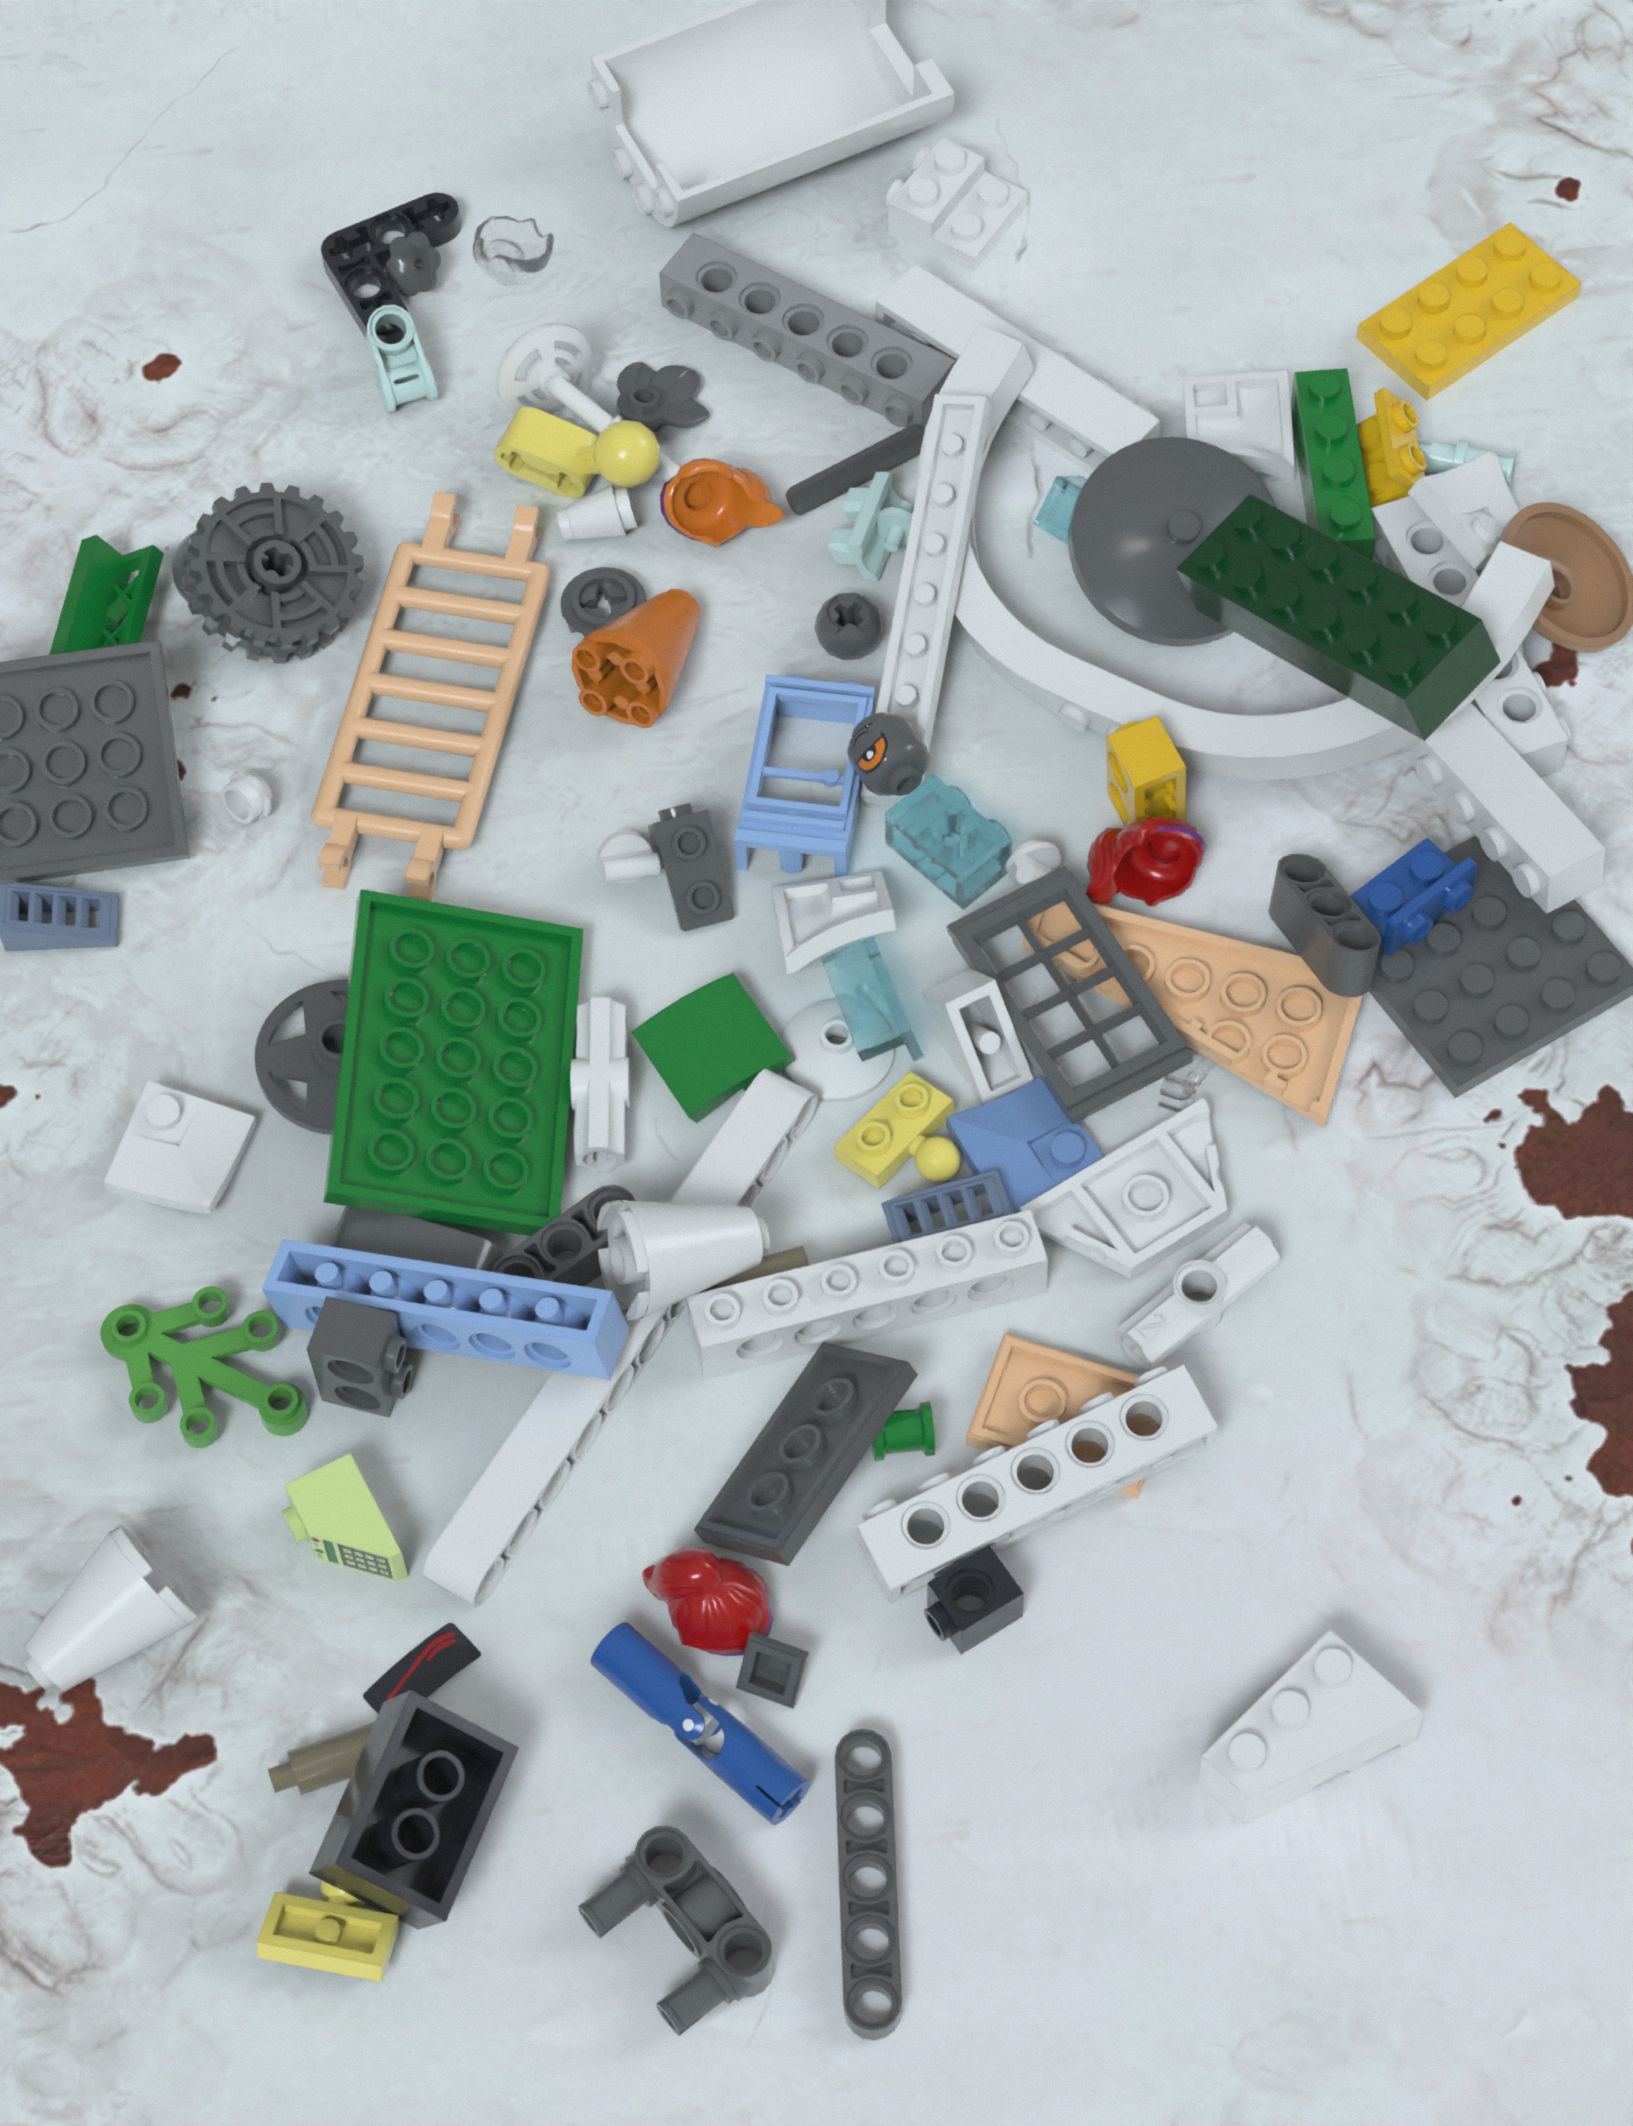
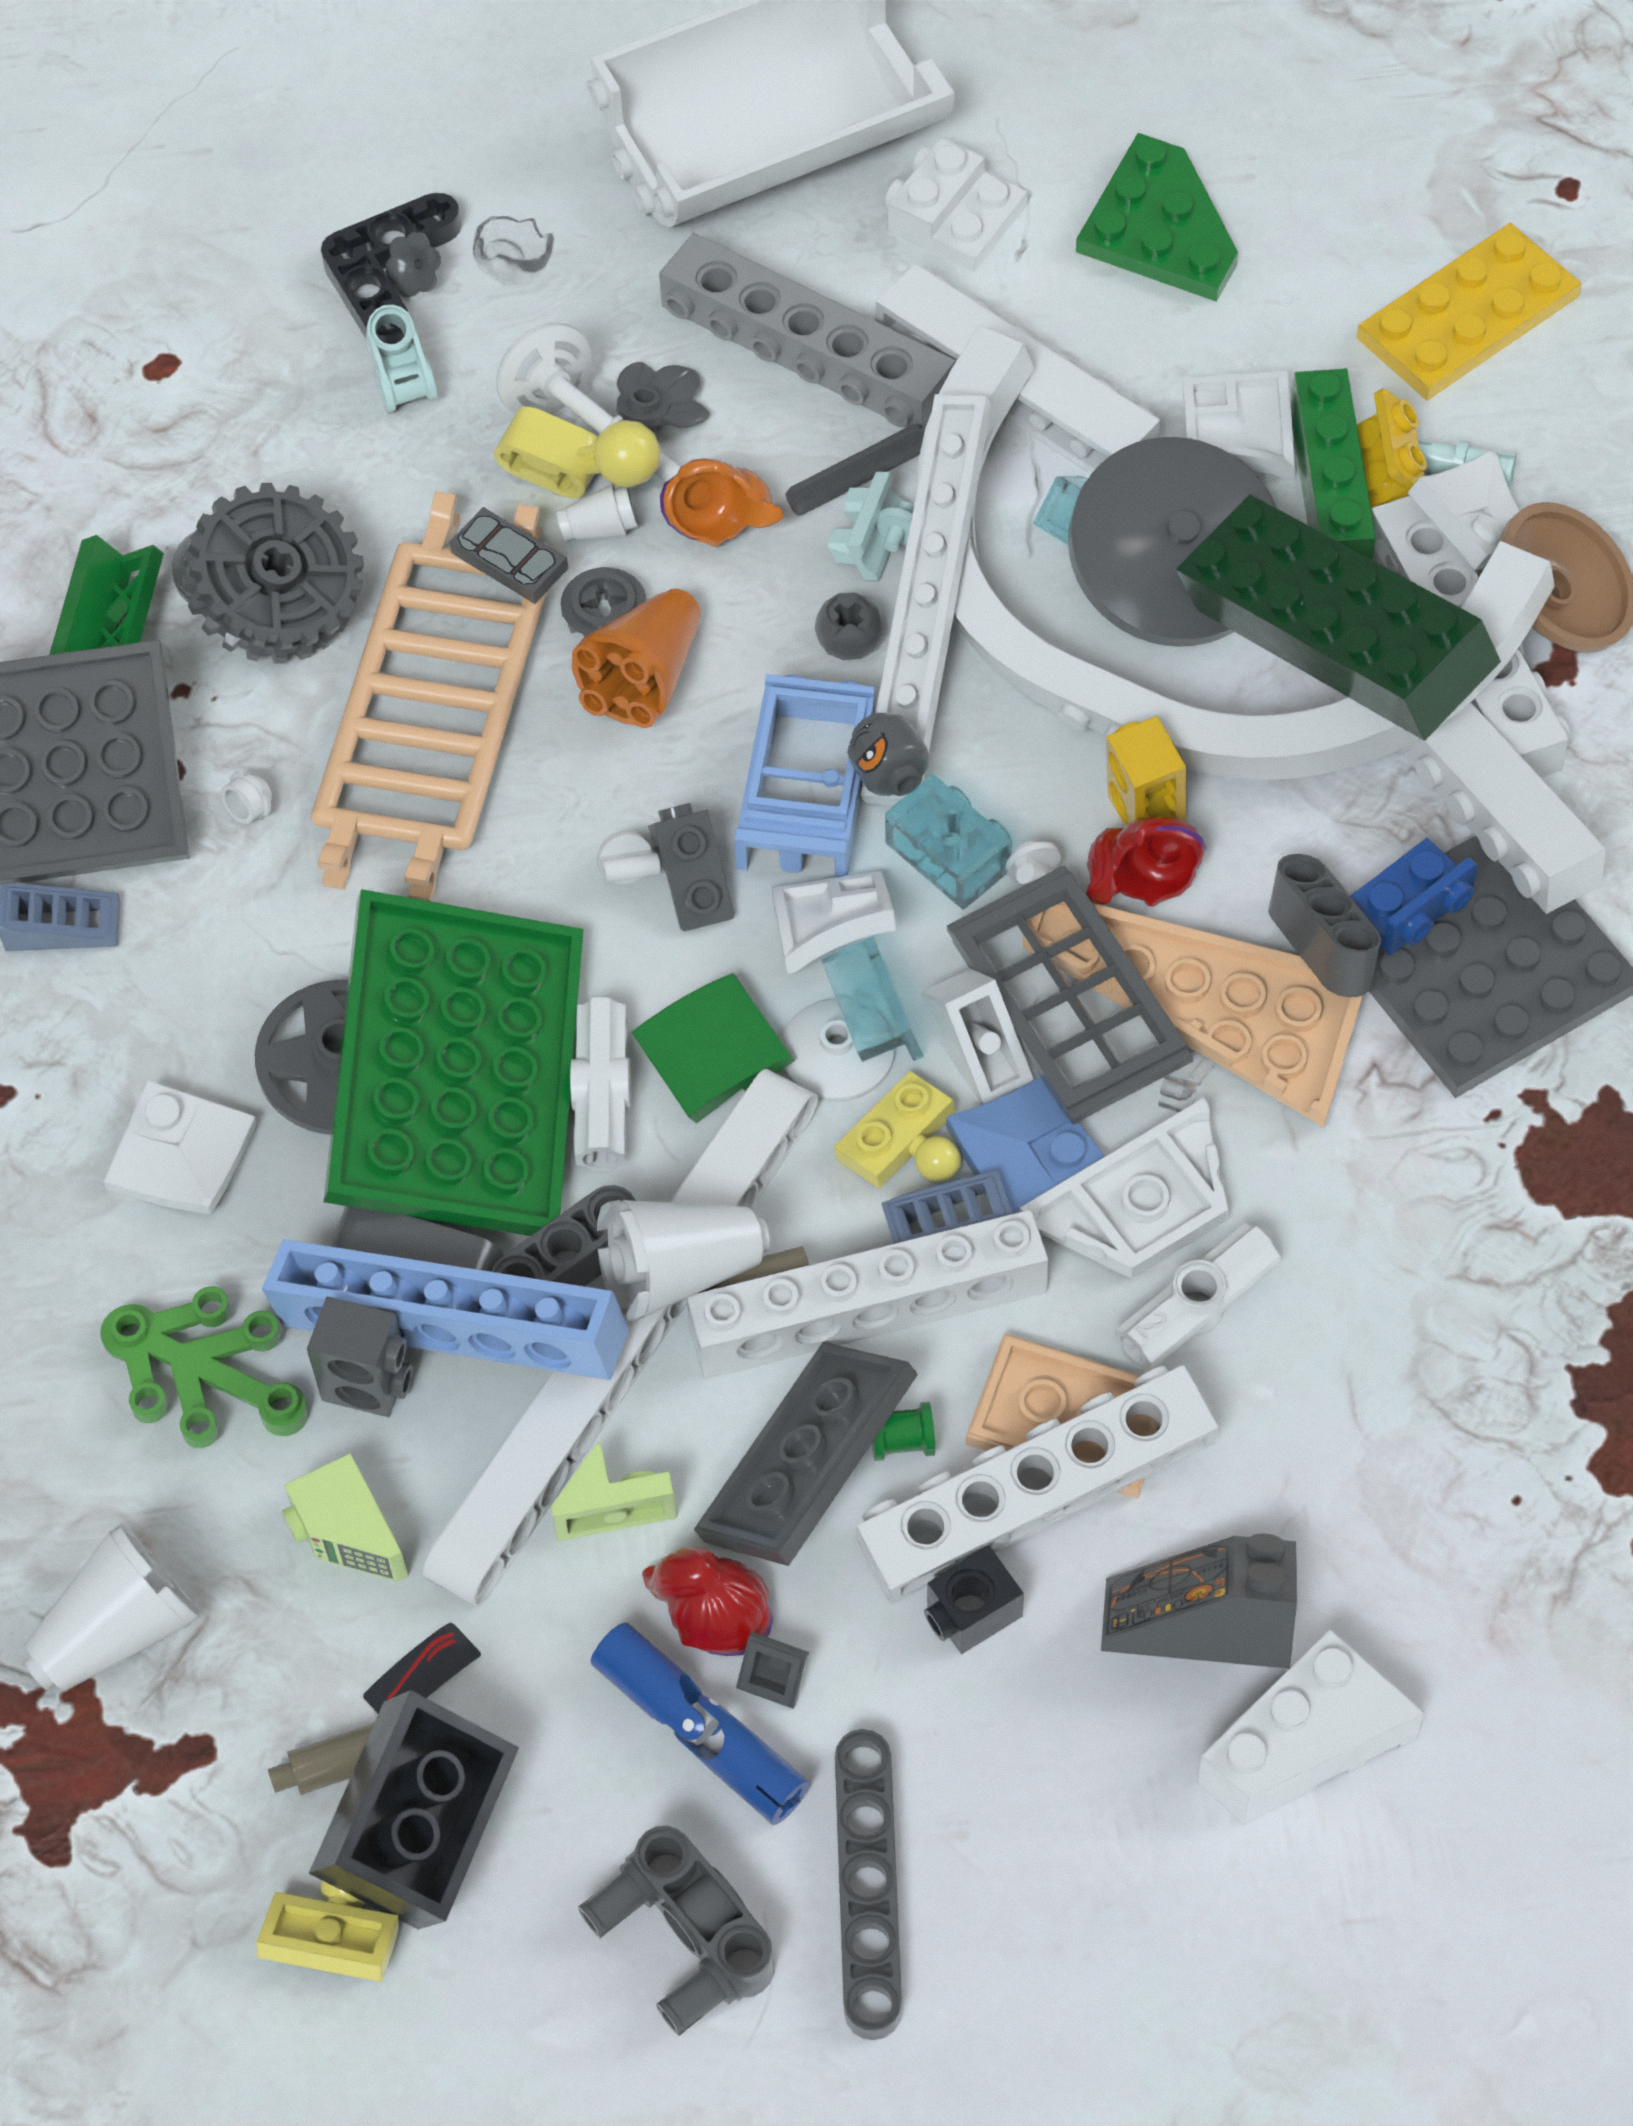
none -> tile [450,507,568,604]
none -> yellowish green slope [551,1442,677,1541]
none -> green plate [1076,133,1238,302]
none -> dark grey slope [1101,1533,1297,1669]

